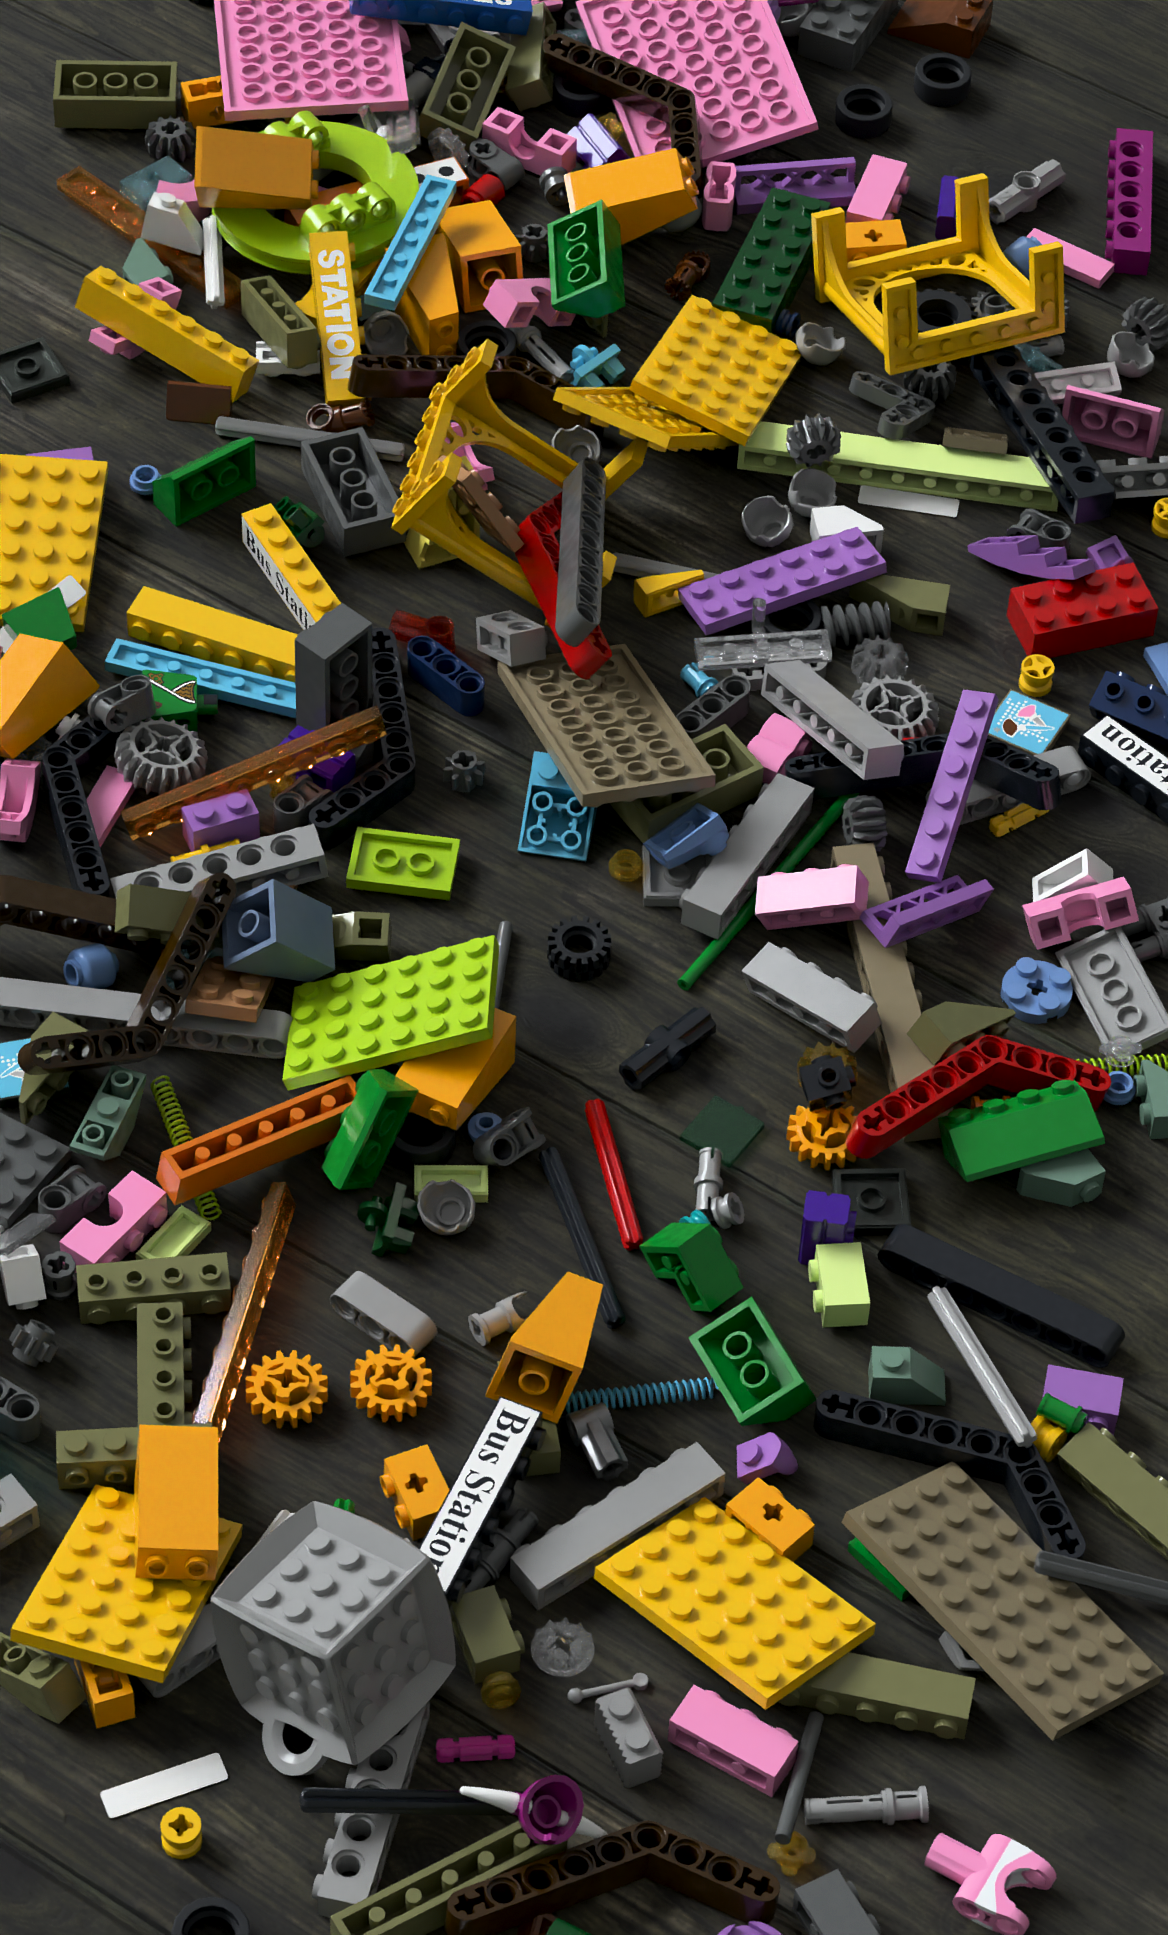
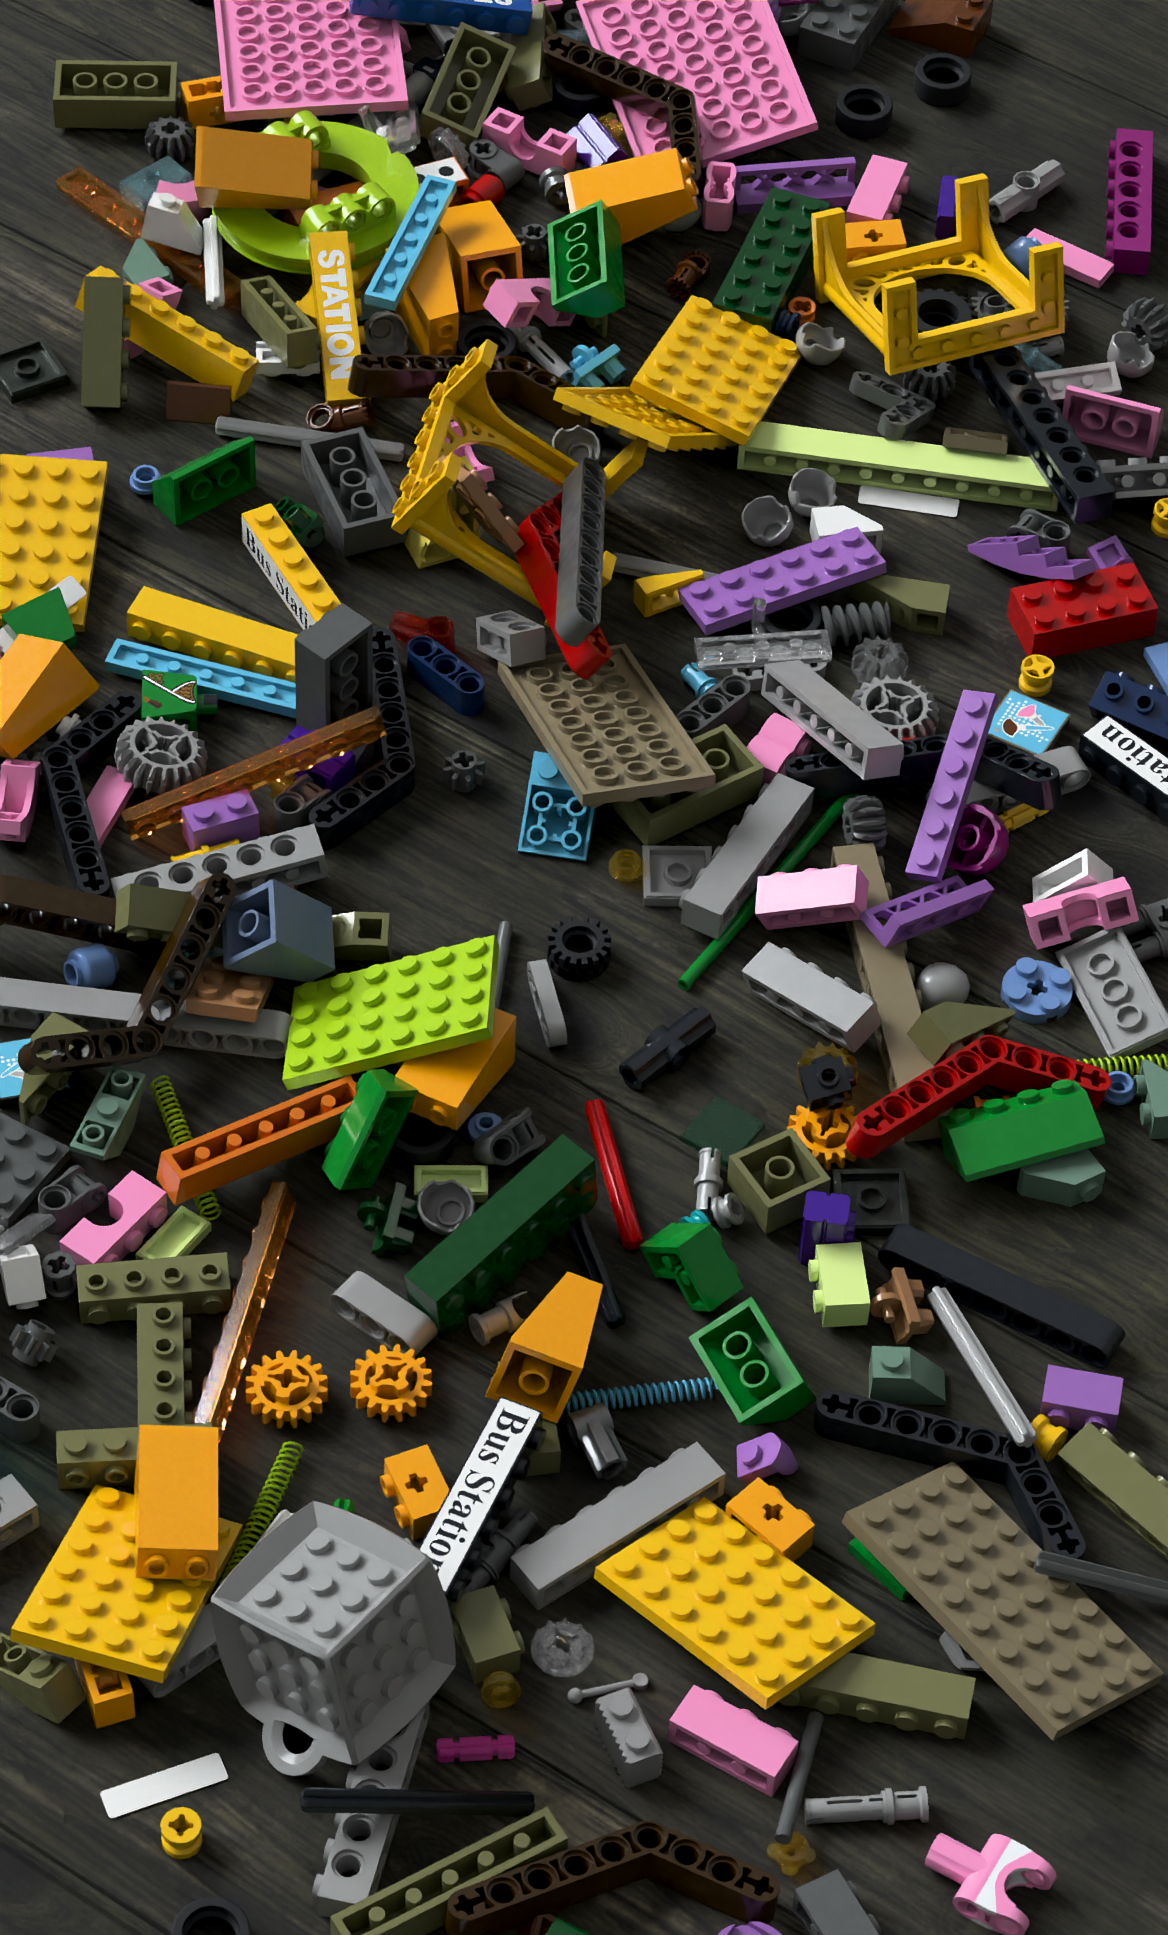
dark grey piece [88,675,156,732] -> none
lime plate [346,827,460,900] -> none
magenta helmet [460,1775,607,1845] -> none
medium blue slope [643,803,729,869] -> none
dark grey gear [786,413,841,468] -> none
green pin [1036,1393,1088,1434] -> none
clear plate [1099,1035,1142,1067] -> none
none -> olive brick [81,276,132,409]
none -> lime piece [216,1441,304,1590]
none -> dark green brick [404,1134,598,1341]
none -> light grey beam [527,959,567,1048]
none -> olive brick [727,1128,831,1234]
none -> orange bush [788,297,816,327]
none -> medium nougat hips [870,1267,934,1344]
none -> light grey hair [915,962,970,1010]
none -> magenta cylinder [947,804,1009,876]

